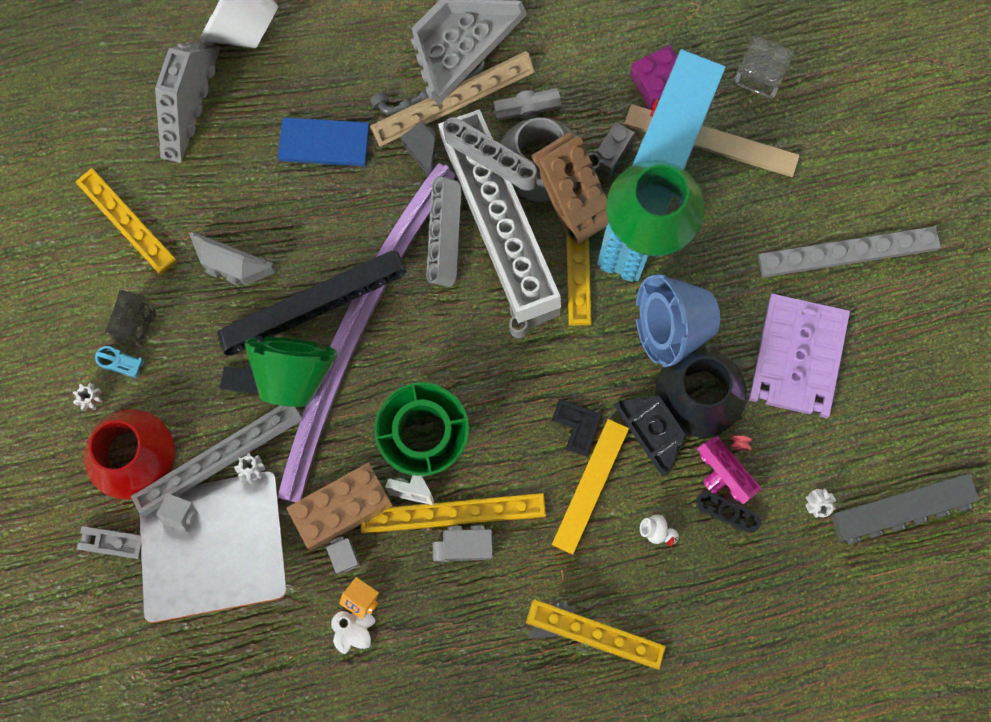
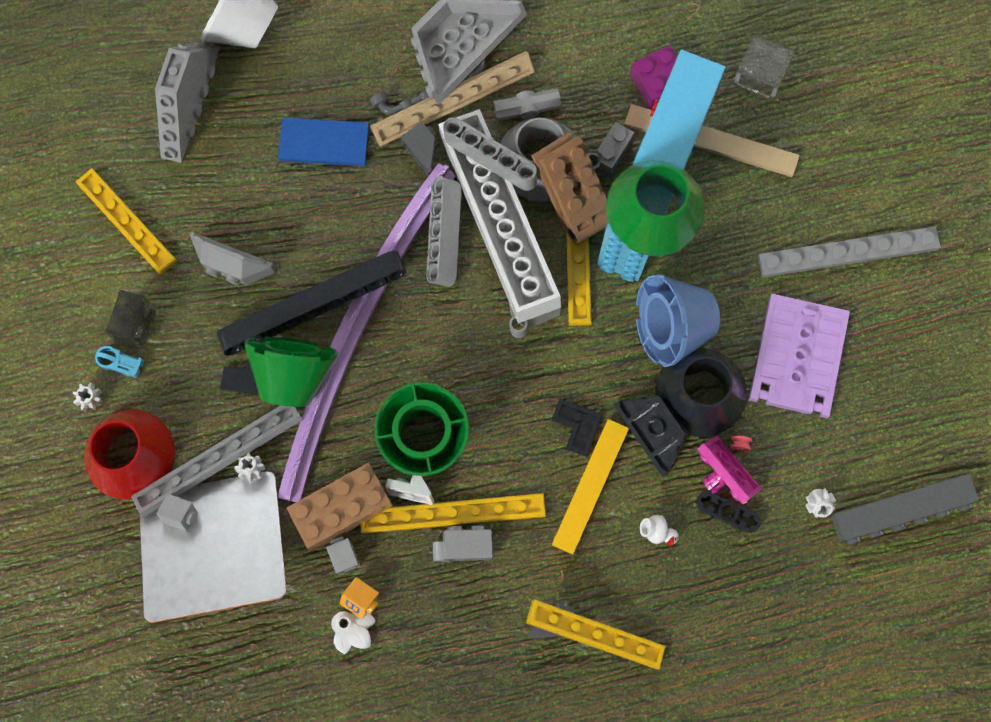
light grey plate [77,526,141,560] -> none

